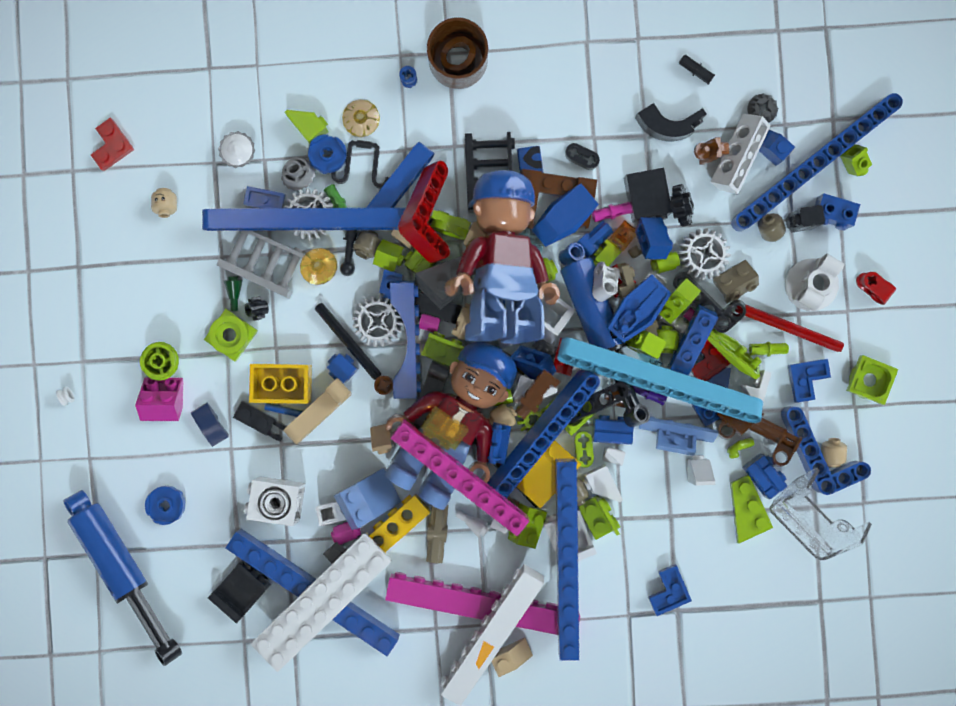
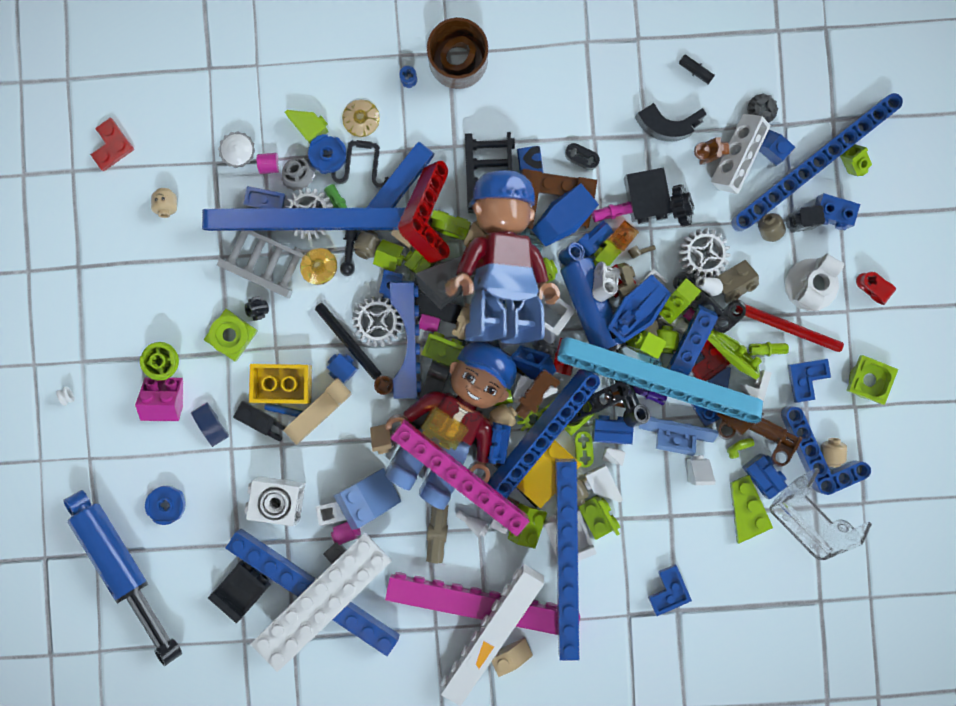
dark green cone [223,276,243,311] -> none
yellow brick [366,494,431,553] -> none
blue brick [635,217,673,259] -> none
lime brick [650,251,680,274] -> none
none -> dark pink brick [256,153,279,174]
none -> white cone [695,276,723,296]

